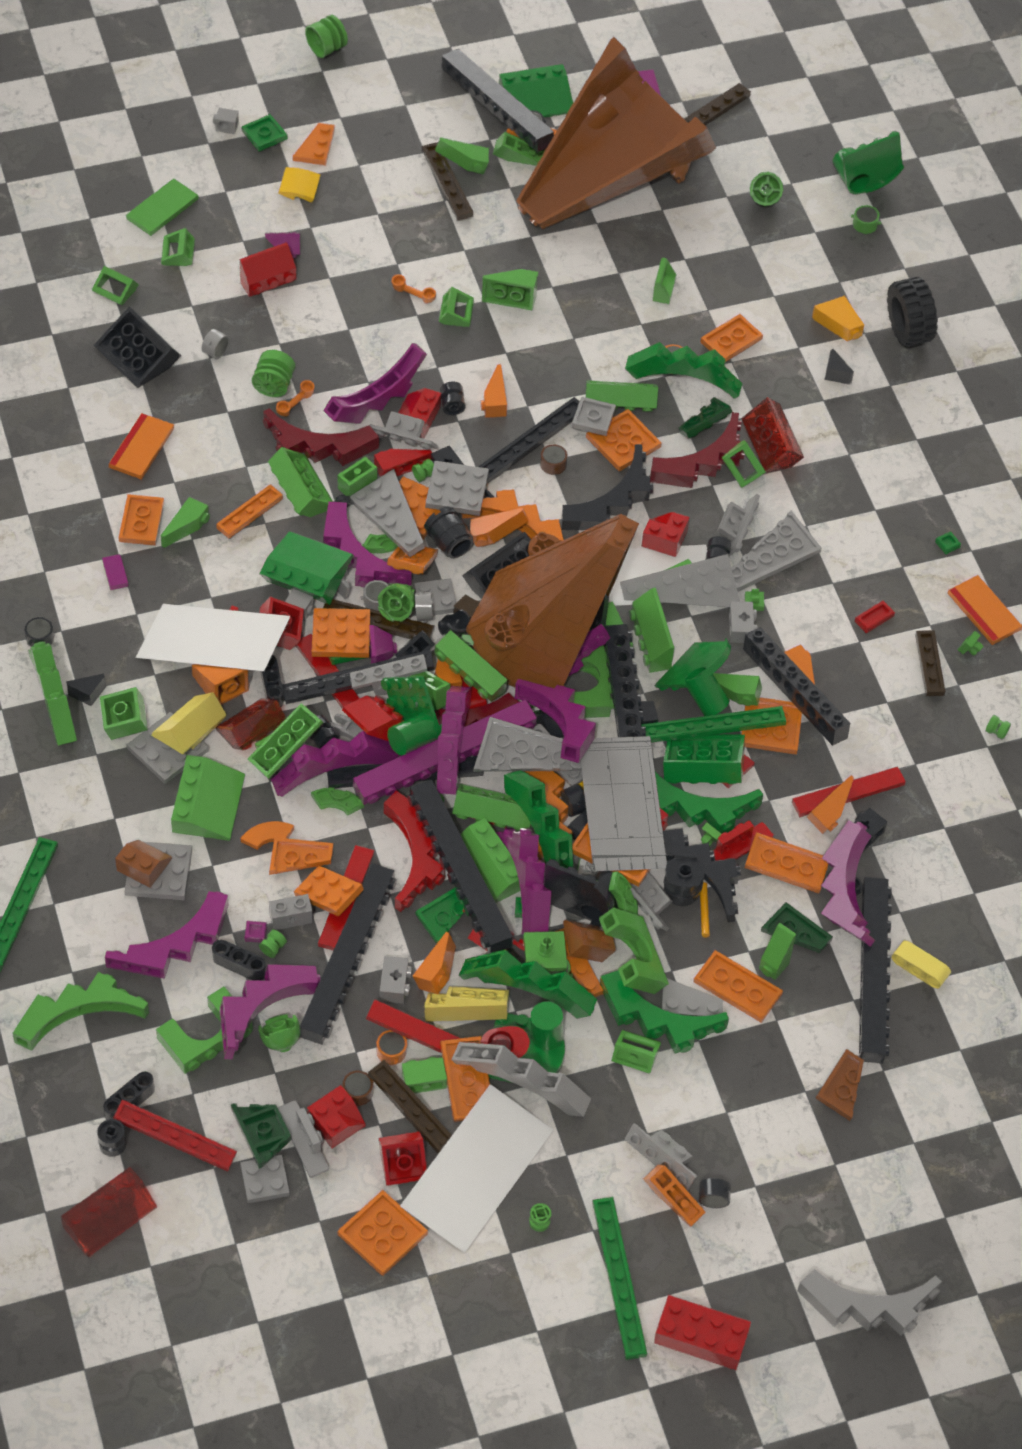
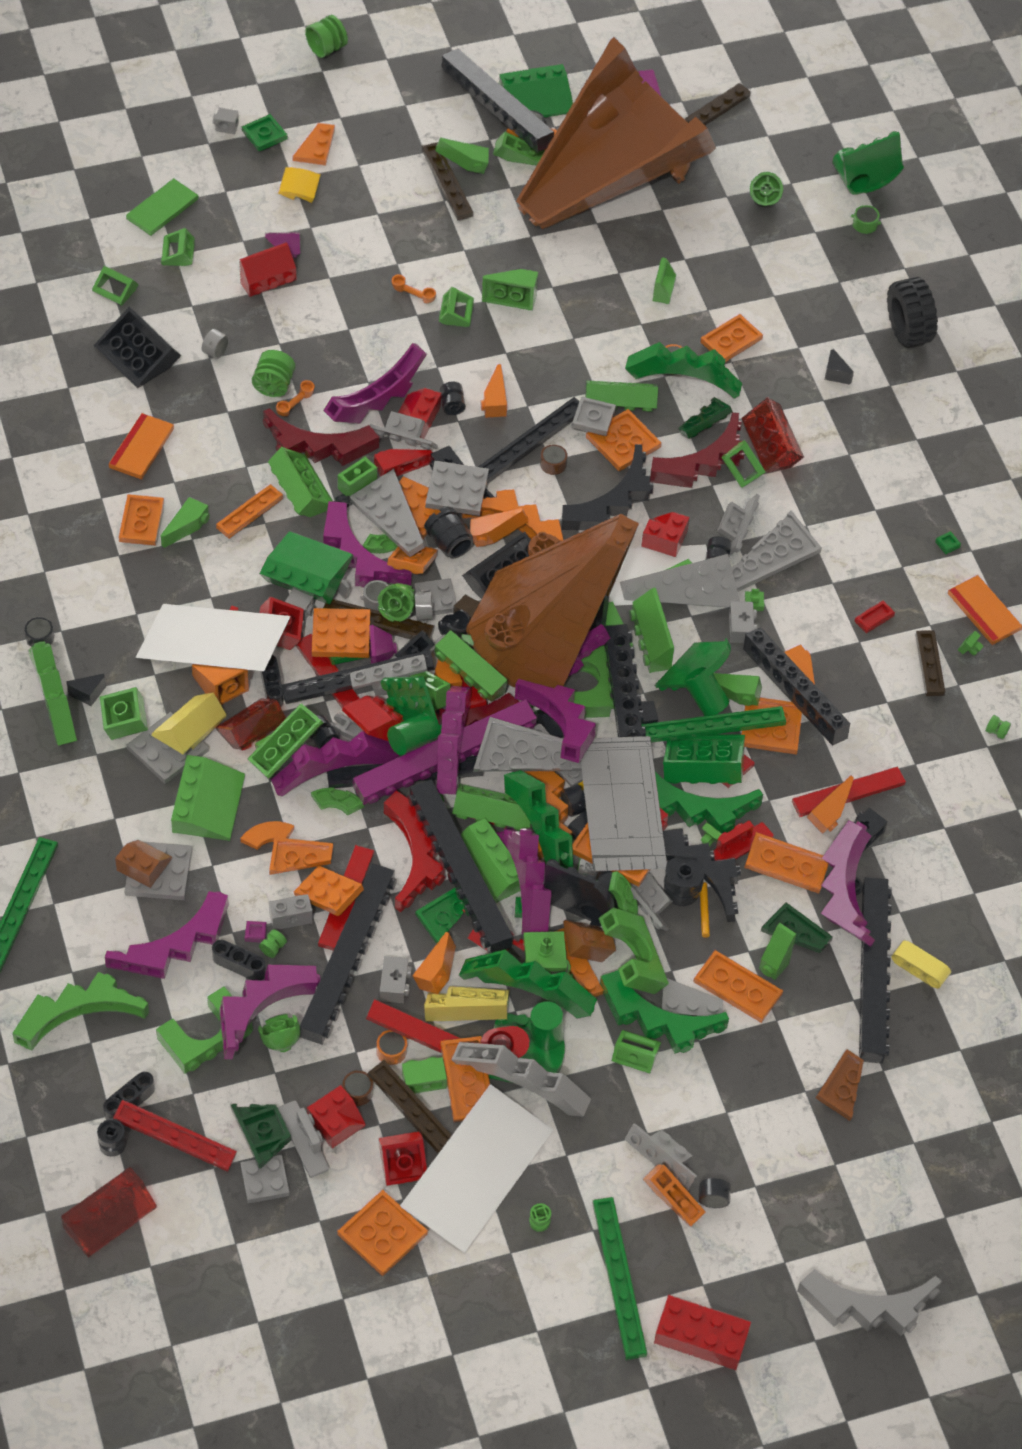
magenta tile [102,554,128,590] -> none
bright green wheel [412,459,434,482] -> none
light orange slope [812,296,864,341] -> none

